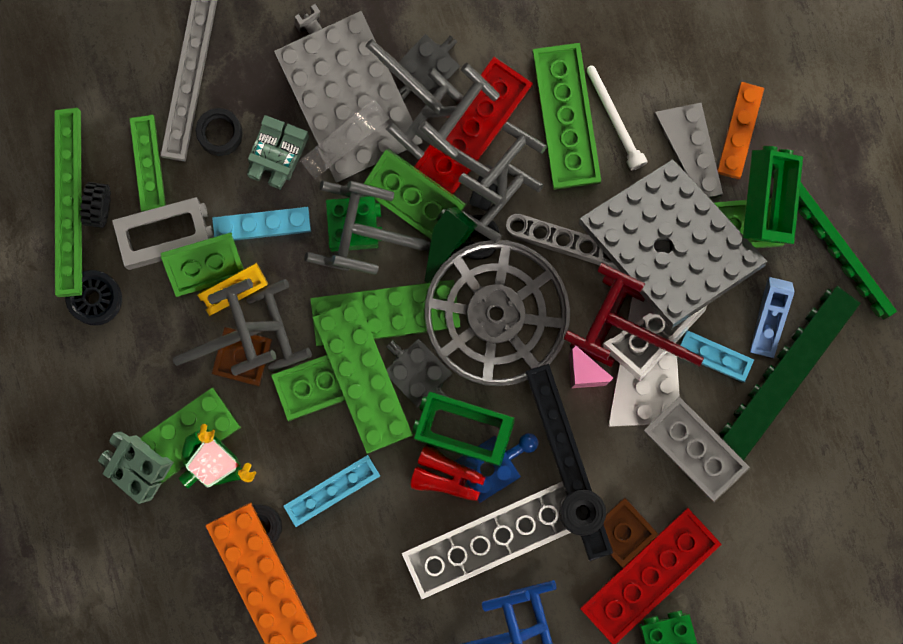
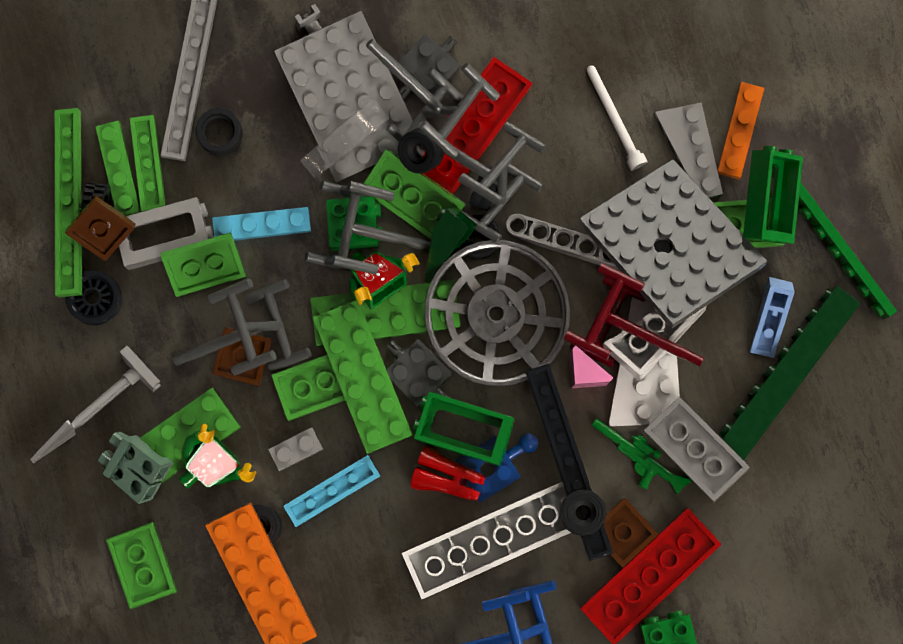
yellow plate [197,262,268,316] -> none
sand green hips [247,115,309,190] -> none
bright green plate [532,43,601,190] -> none
medium azure plate [680,330,754,383] -> none
none -> light grey piece [30,346,161,464]
none -> reddish brown plate [65,195,136,261]
none -> bright green plate [95,120,141,216]
none -> bright green tile [106,522,178,609]
none -> light grey plate [268,428,324,471]
none -> torso [349,252,420,310]
none -> black tyre [398,128,444,174]
none -> green piece [592,418,691,494]

